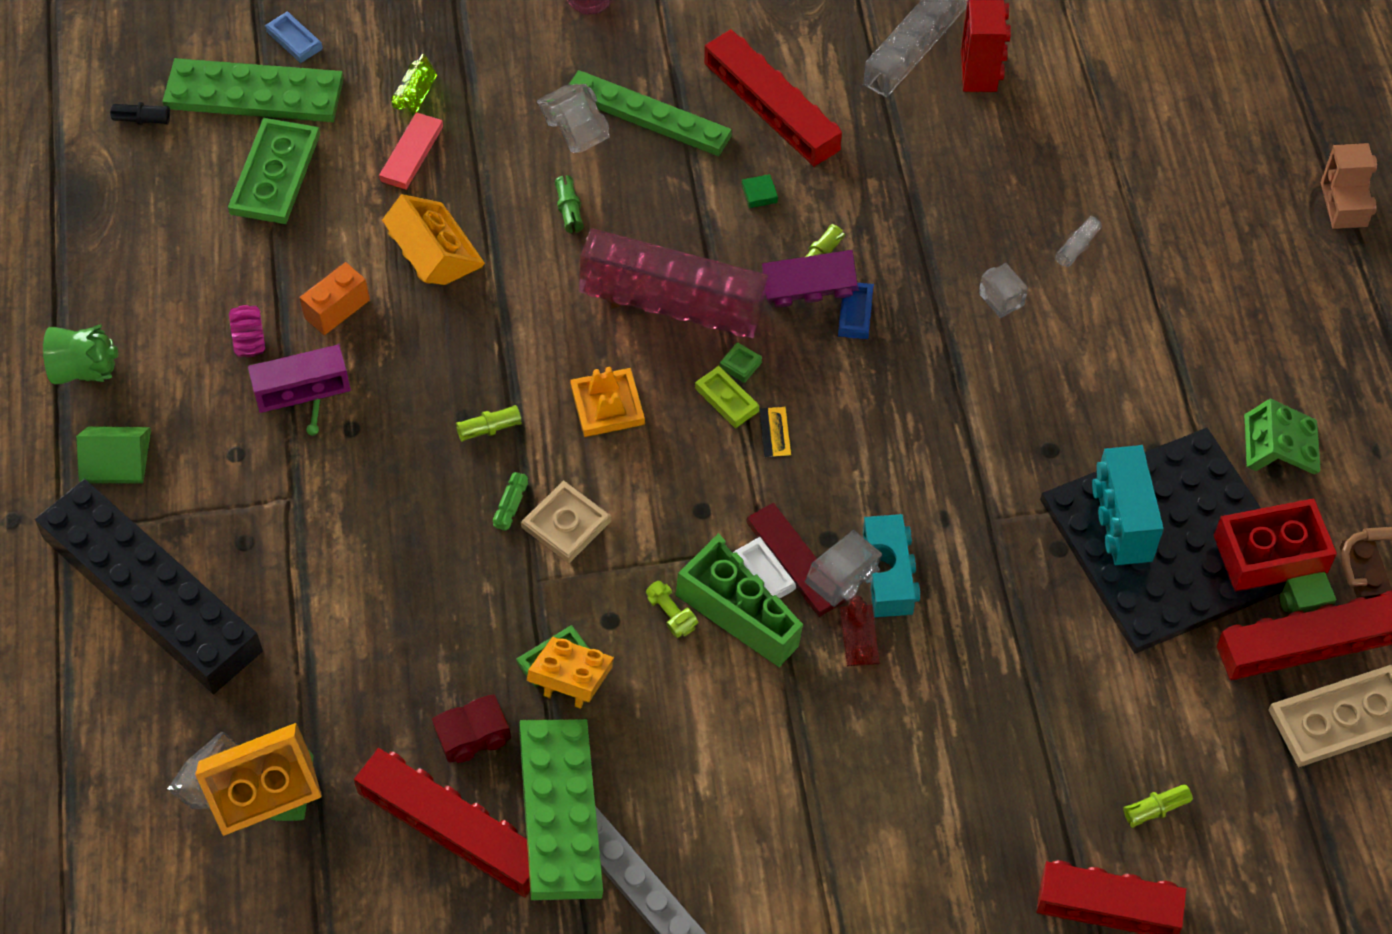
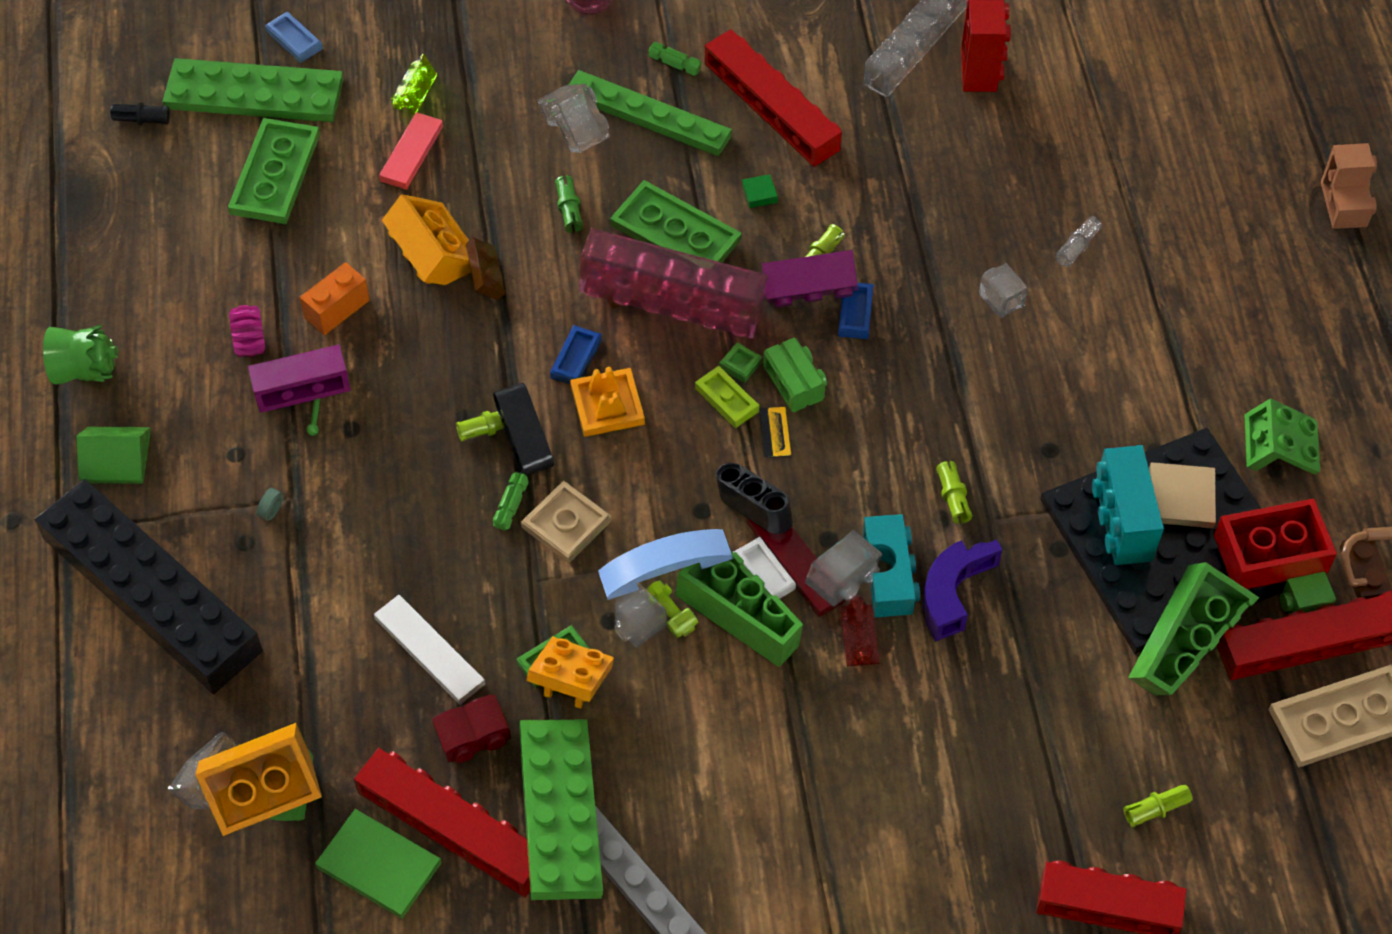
none -> sand green tile [256,487,284,521]
none -> bright green tile [315,809,442,919]
none -> white tile [374,595,485,705]
none -> reddish brown plate [466,237,505,301]
none -> black beam [493,383,554,476]
none -> blue tile [550,325,602,384]
none -> light blue slope [598,529,733,600]
none -> bright green plate [610,180,742,279]
none -> clear slope [614,582,667,648]
none -> bright green axle [649,42,702,76]
none -> black beam [716,462,793,534]
none -> bright green brick [763,337,827,413]
none -> dark purple arch [923,539,1002,642]
none -> lime pin [936,461,972,524]
none -> bright green wedge [1128,563,1259,695]
none -> tan tile [1149,462,1216,528]

